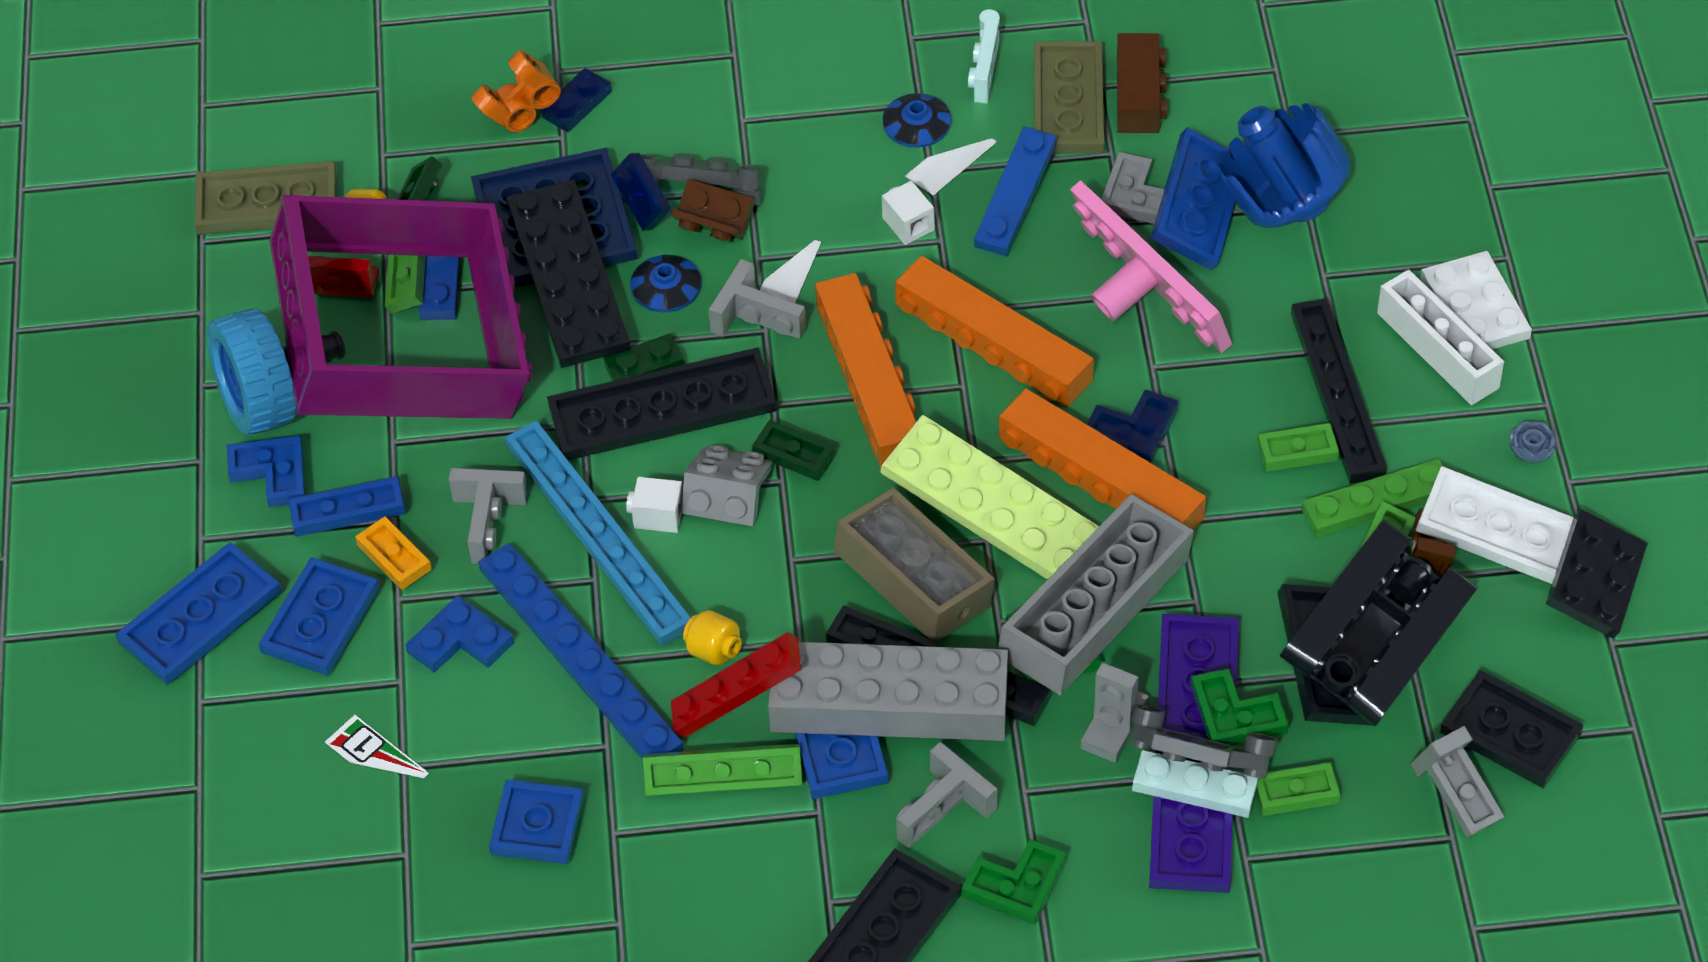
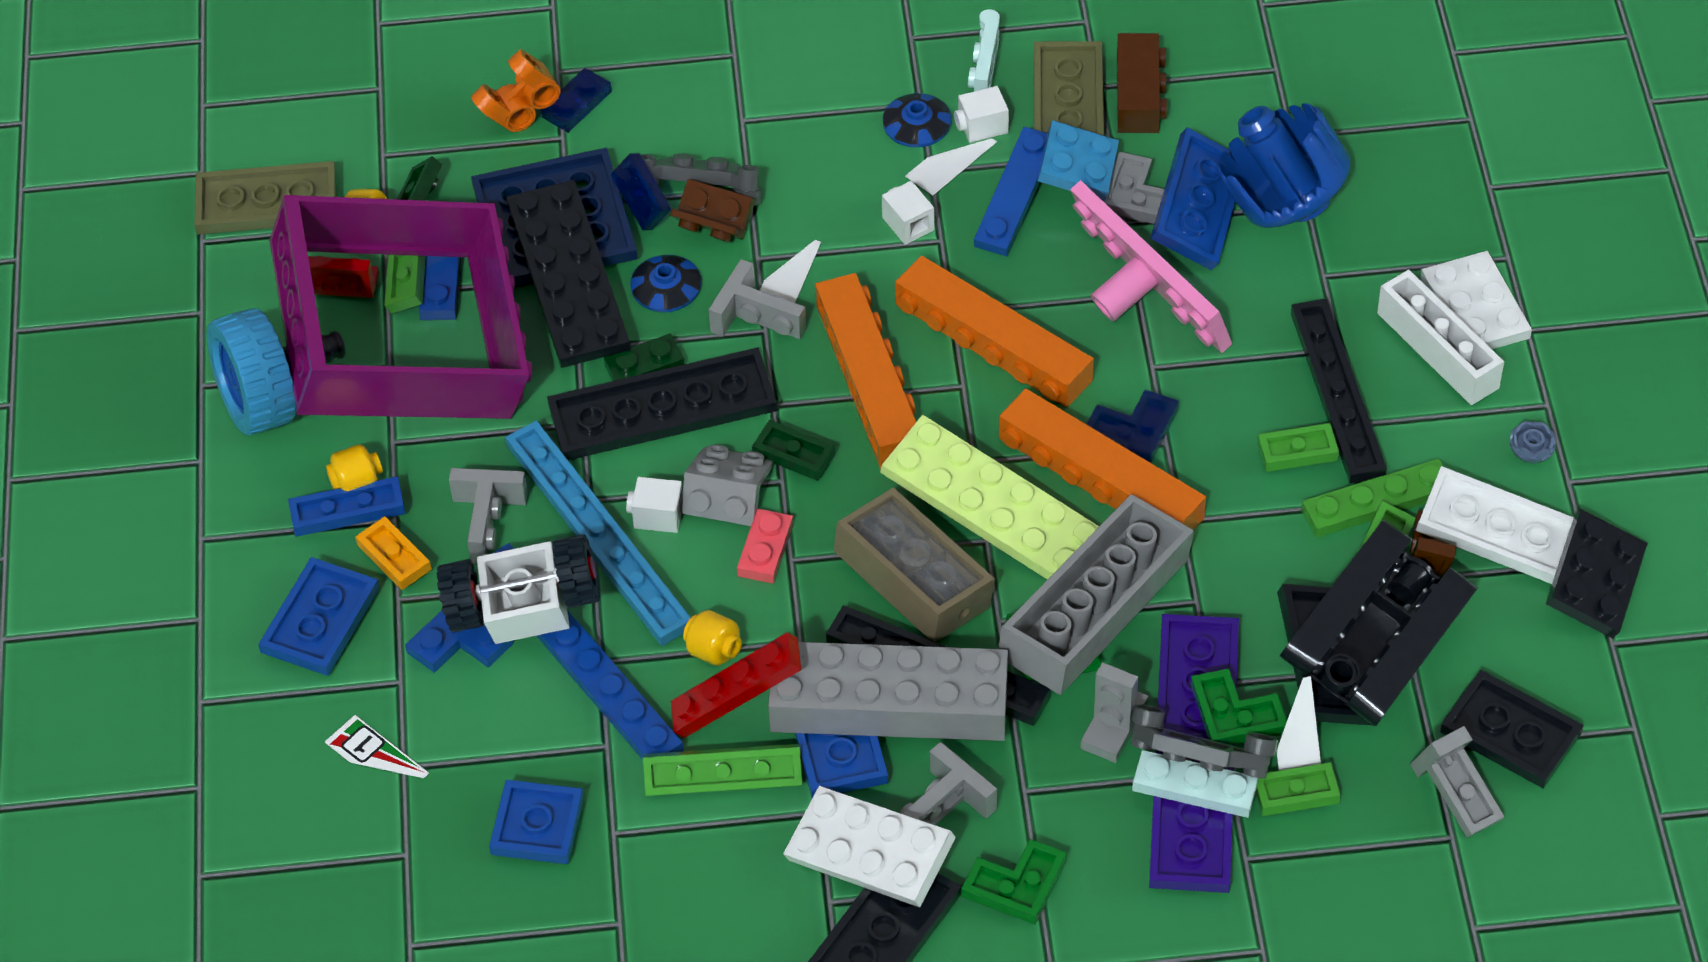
blue plate [115,542,282,685] -> none
blue plate [227,435,305,507] -> none
none -> yellow head [325,444,383,491]
none -> brick [437,534,600,644]
none -> coral plate [737,509,794,584]
none -> white plate [783,786,956,907]
none -> white brick [954,86,1009,143]
none -> dark azure plate [1037,120,1119,201]
none -> white sticker [1276,676,1321,771]

